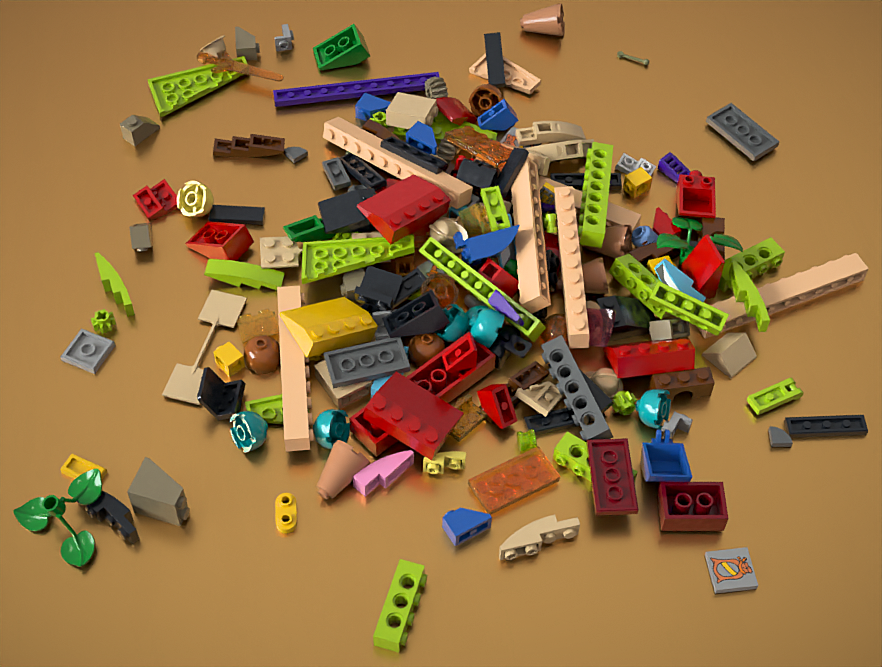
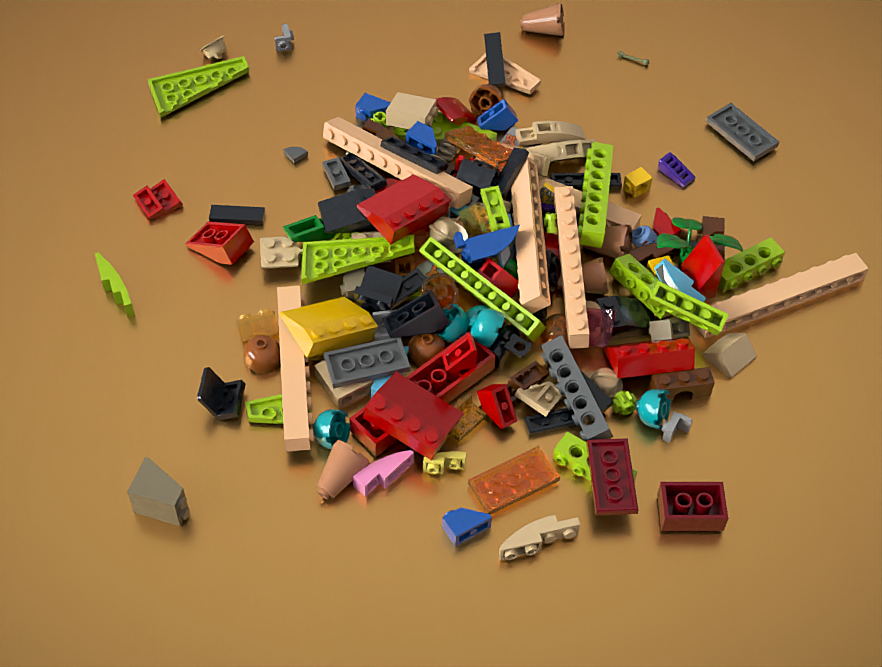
green plant [13,469,102,567] -> none
light grey tile [60,329,116,374] -> none
yellow tile [60,454,108,480] -> none
black slope [77,491,139,544] -> none
lime gear [91,309,116,334] -> none
dark tan slope [120,115,160,146] -> none
dark tan slope [129,223,152,252] -> none
tan hinge [162,290,247,405] -> none
light yellow cylinder [177,181,214,218] -> none
clear orange sword [196,52,284,82] -> none
lime slope [204,259,284,290] -> none
reddish brown slope [213,134,285,158] -> none
yellow brick [214,342,245,377] -> none
teal cylinder [230,411,268,453] -> none
dark tan slope [235,27,260,61] -> none
dark purple plate [273,72,440,107] -> none
yellow plate [275,493,297,534] -> none
green slope [313,24,370,71] -> none
lime brick [373,559,428,652] -> none
dark tan gear [424,77,448,99] -> none
dark grey arm [464,294,488,309] -> none
slope [488,290,525,327] -> none
clear neon green wheel [517,429,537,451] -> none
white slope [615,153,656,176] -> none
blue piece [640,430,692,482] -> none
red slope [676,170,716,218] -> none
light grey tile [705,547,758,594] -> none
lime slope [729,261,770,332] -> none
lime plate [747,378,804,415] -> none
dark grey tile [768,426,793,447] -> none
black tile [784,414,868,438] -> none

